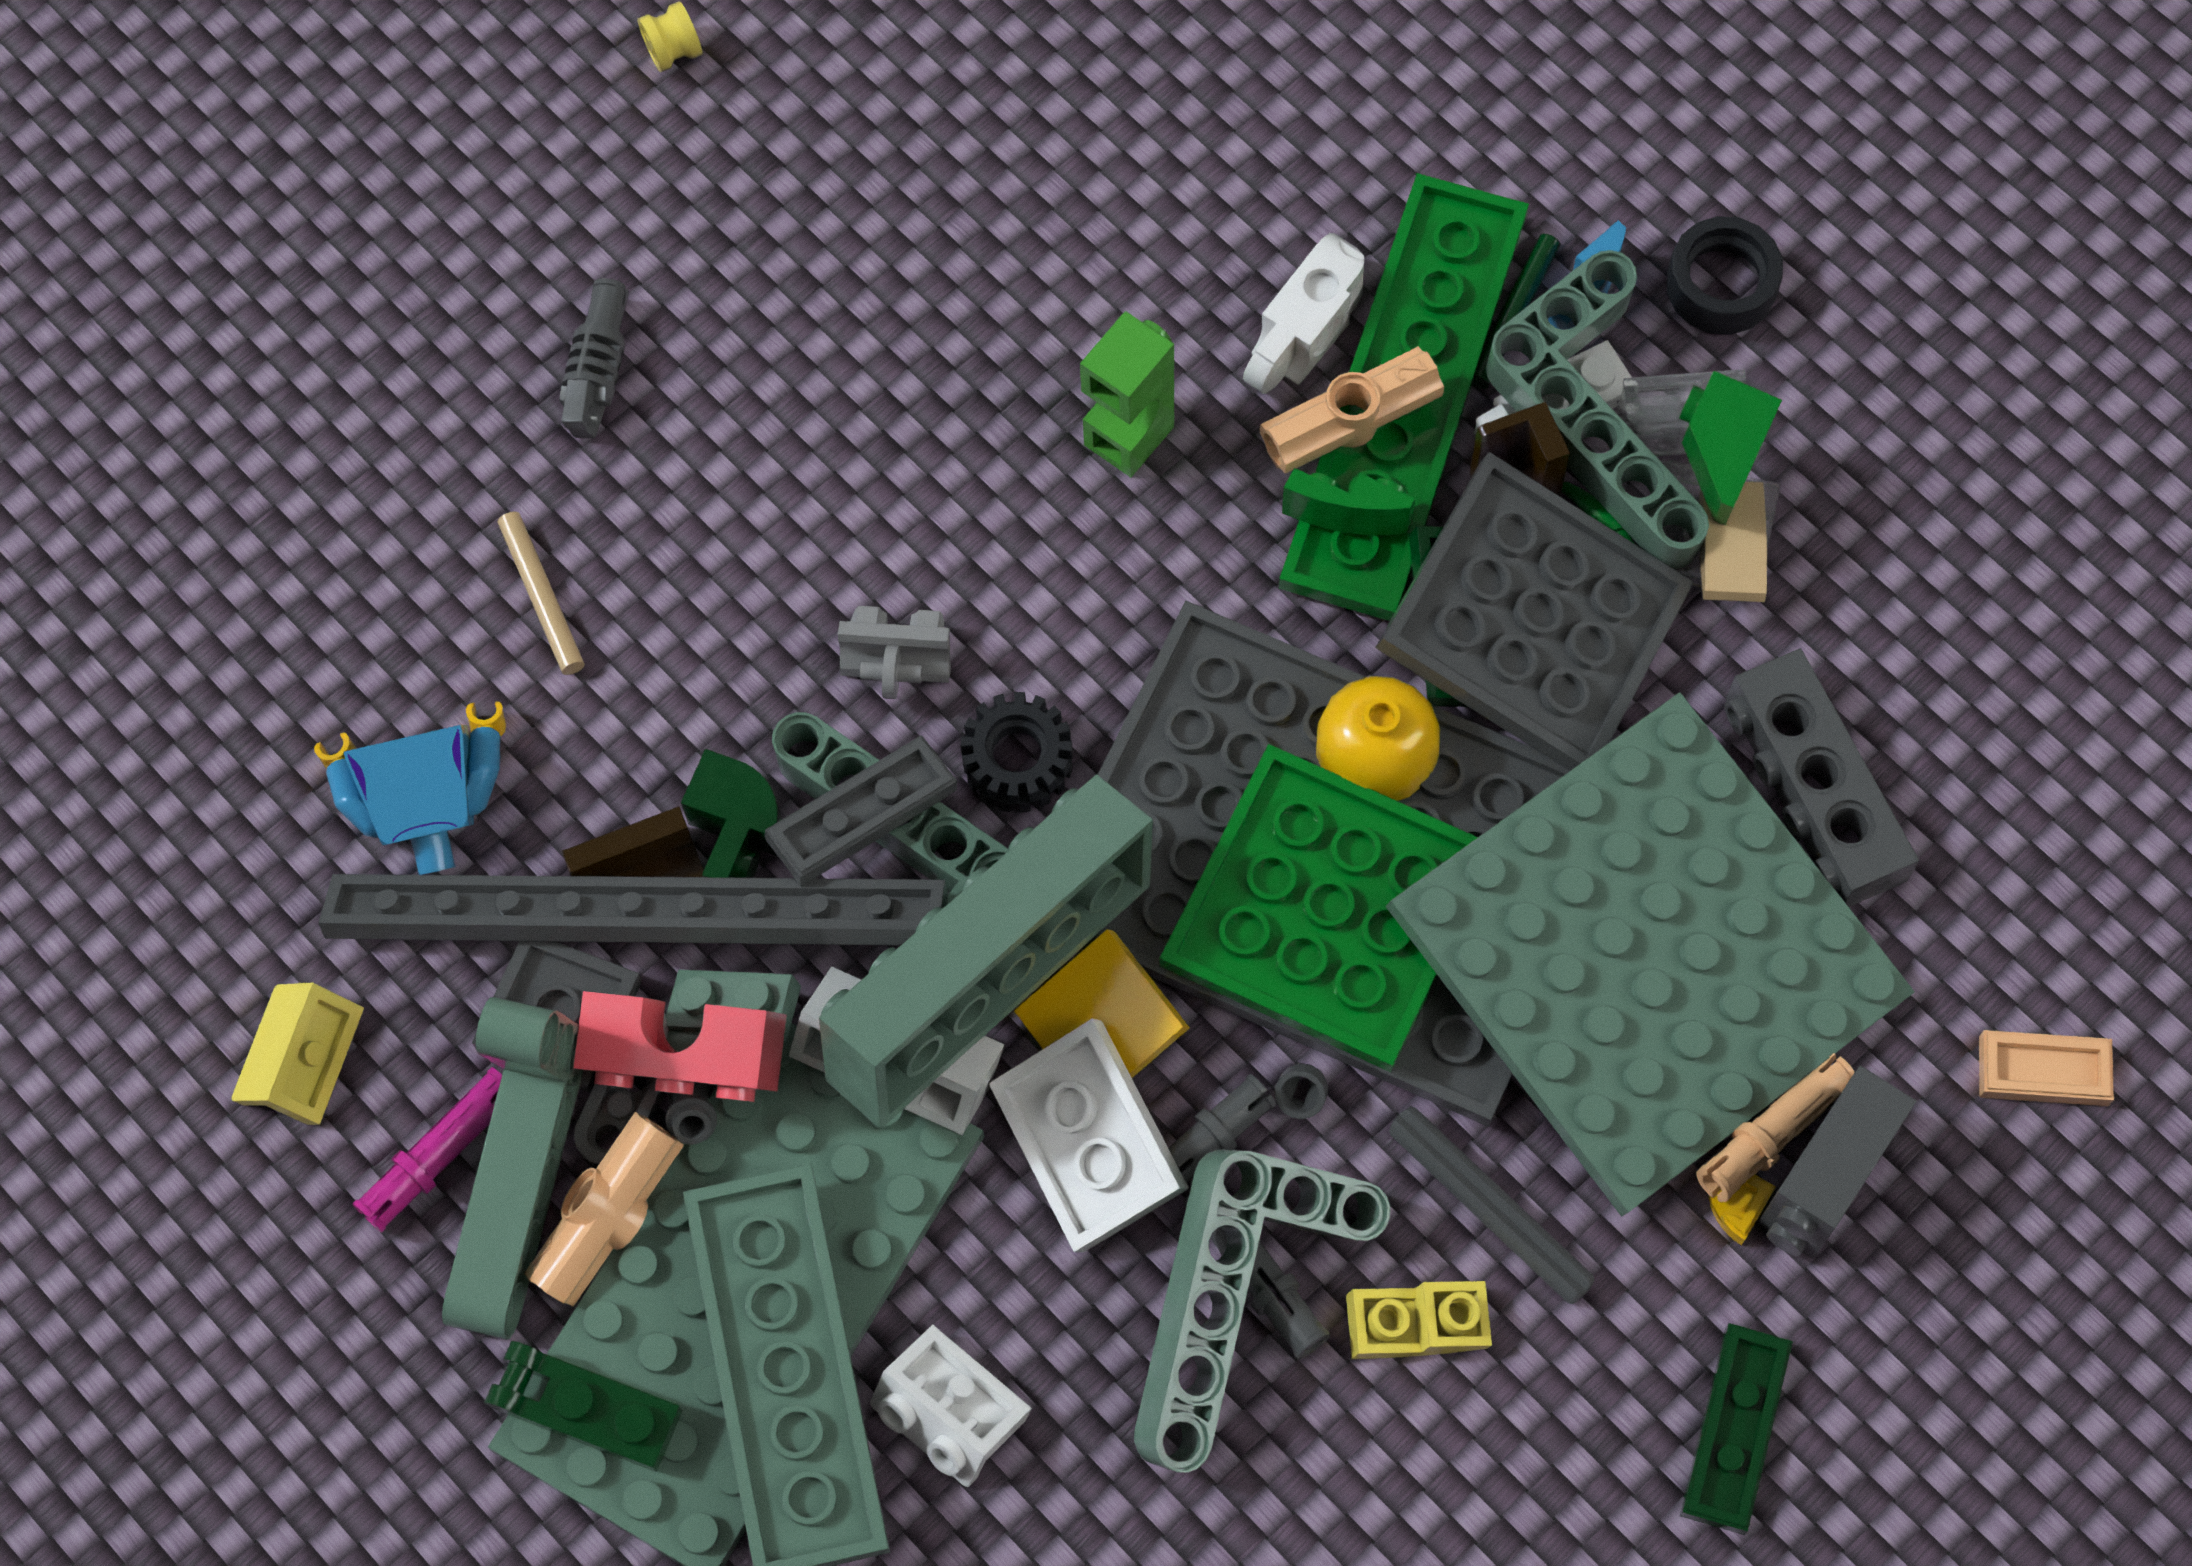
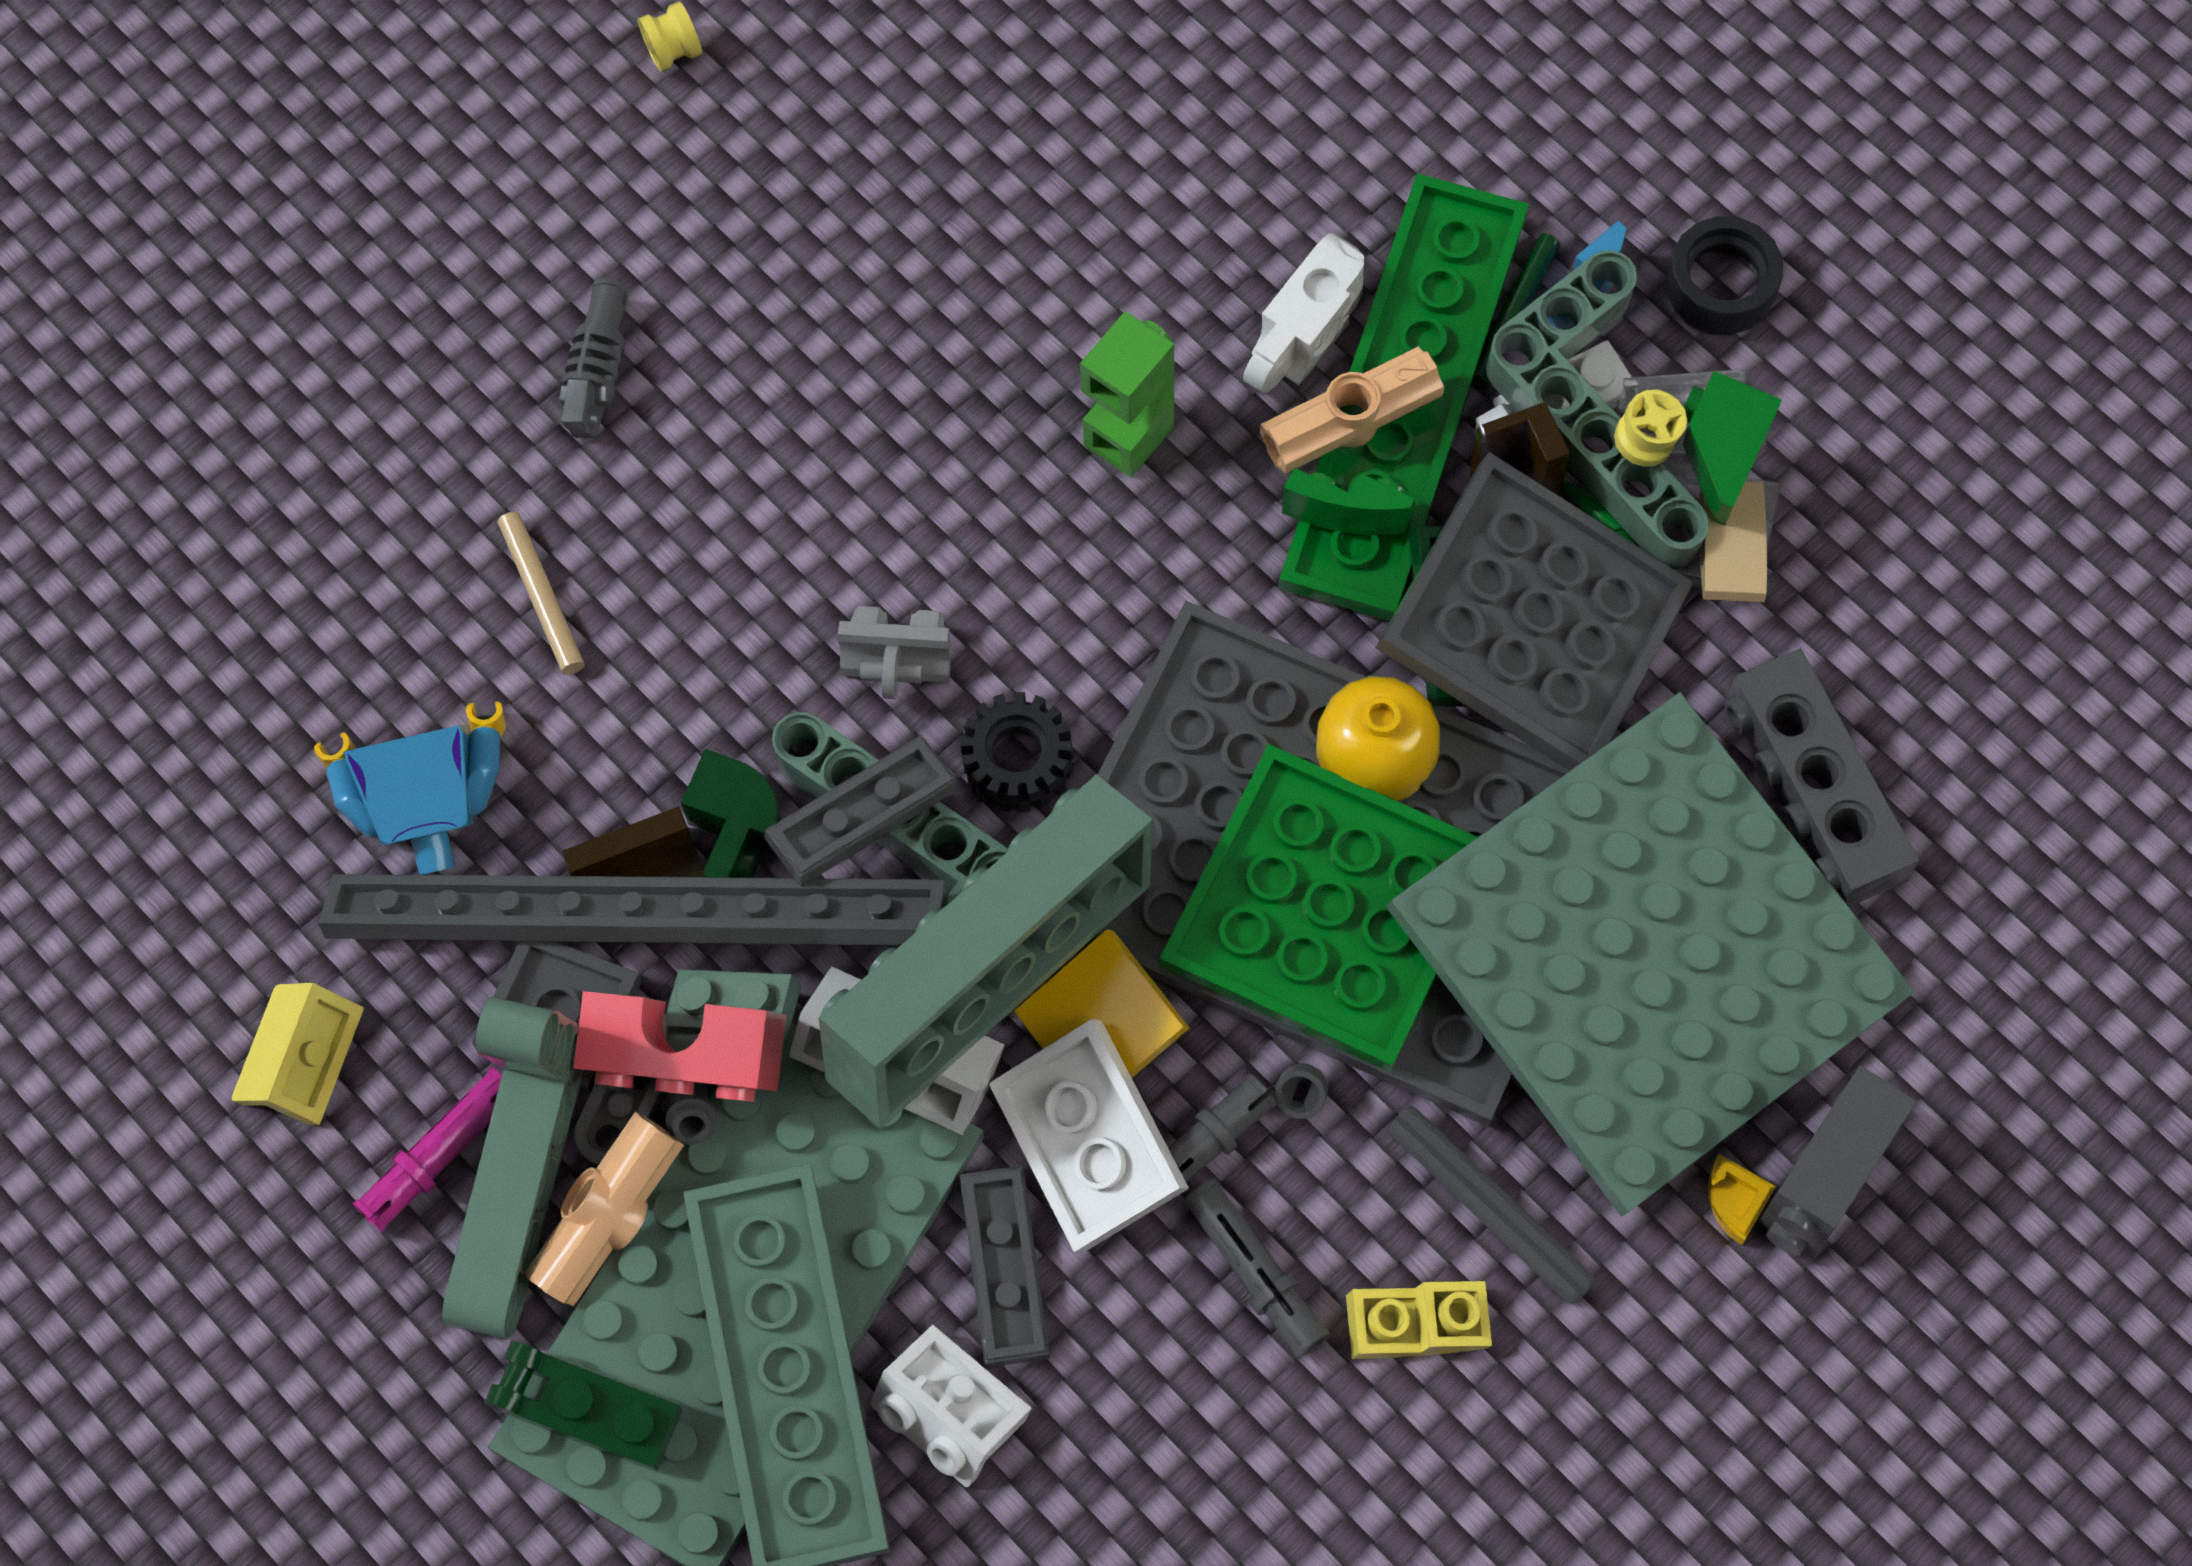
sand green beam [1134,1149,1390,1472] -> none
dark green tile [1680,1323,1793,1535] -> none
light nougat pin [1696,1053,1855,1202] -> none
light nougat tile [1979,1030,2114,1106] -> none
none -> dark grey tile [959,1165,1050,1368]
none -> light yellow wheel [1614,390,1687,467]

